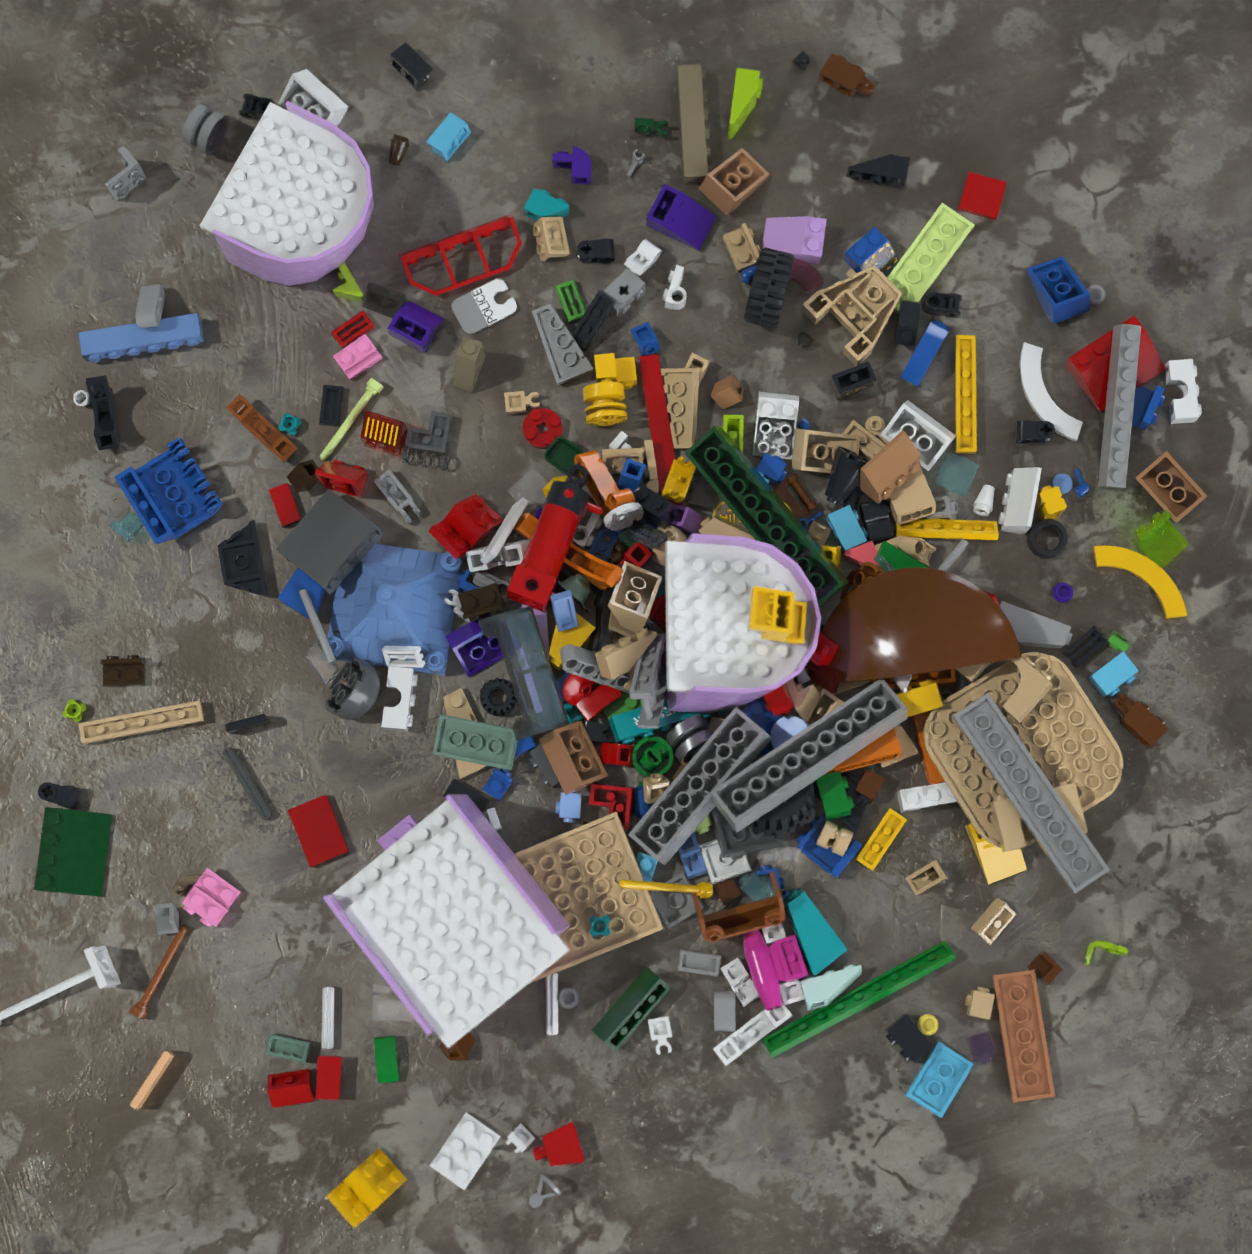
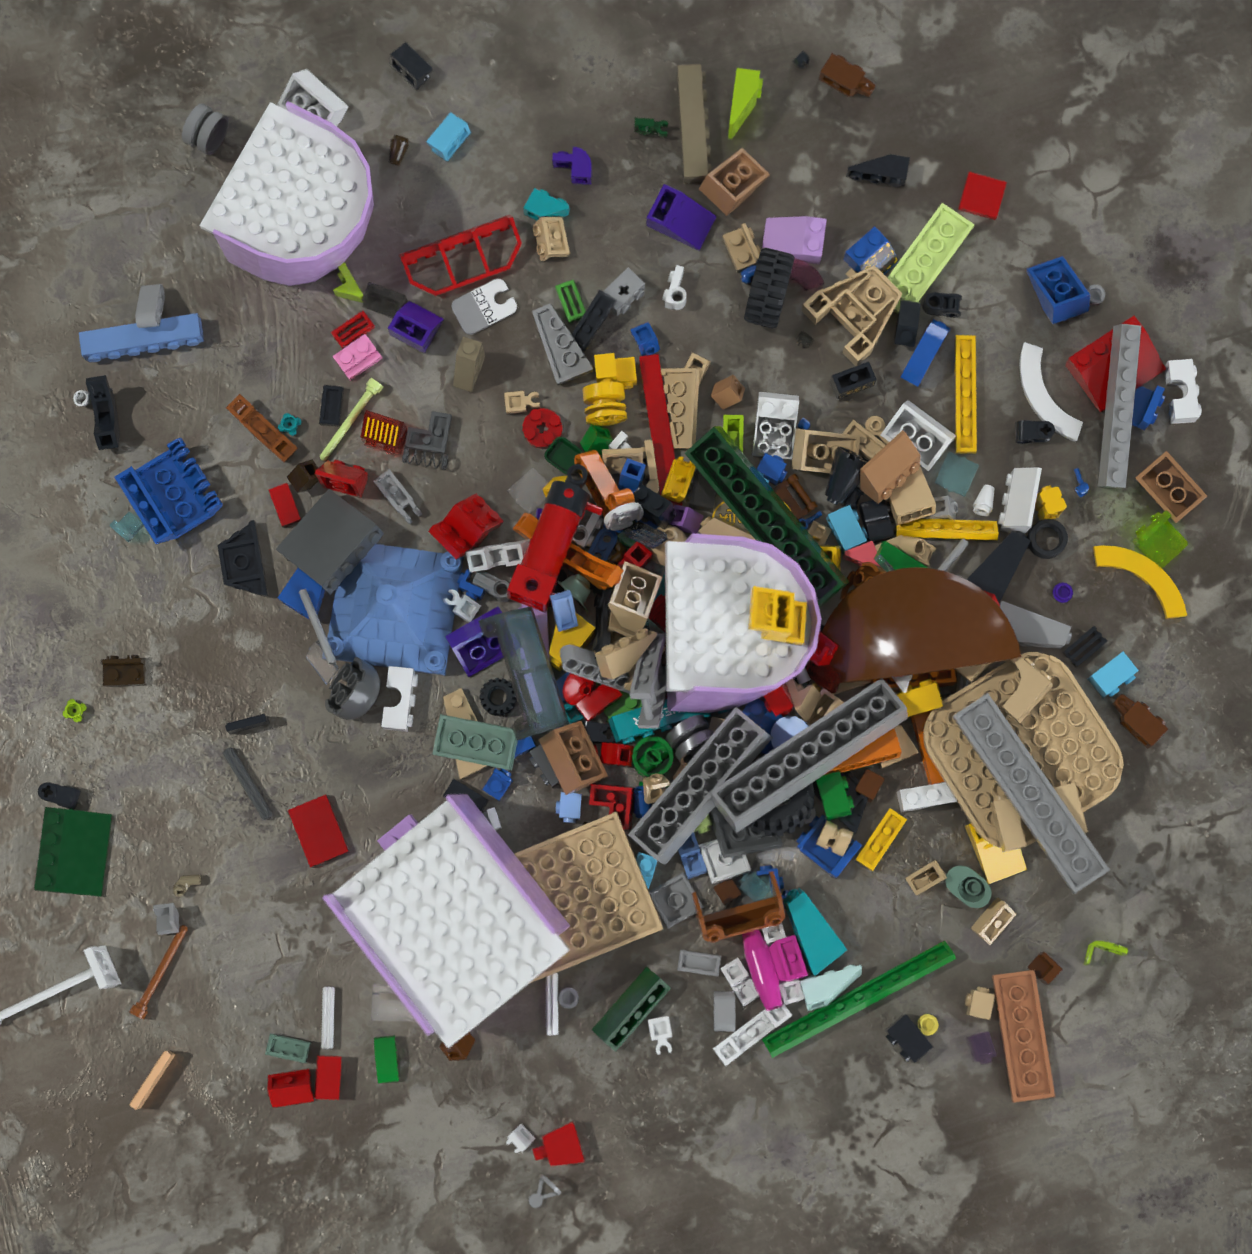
tan plate [78,700,205,744] -> none
light grey bracket [105,145,147,201] -> none
bright pink plate [182,867,241,927] -> none
black piece [239,94,275,120] -> none
yellow bracket [326,1148,408,1229] -> none
white tile [382,646,426,668] -> none
white plate [430,1112,501,1190] -> none
dark brown bracket [458,582,505,621] -> none
white tile [480,497,529,564] -> none
black piece [577,238,615,264] -> none
teal plate [590,915,611,936] -> none
yellow piece [619,880,713,899] -> none
white plate [624,239,662,275] -> none
light grey hand [626,149,645,178] -> none
medium azure tile [905,1041,974,1118] -> none
medium blue tile [1051,474,1073,495] -> none
bright green plate [1108,630,1130,652] -> none
none -> green panel [580,424,613,458]
none -> sand green piece [945,865,992,908]
none -> black slope [966,531,1031,603]

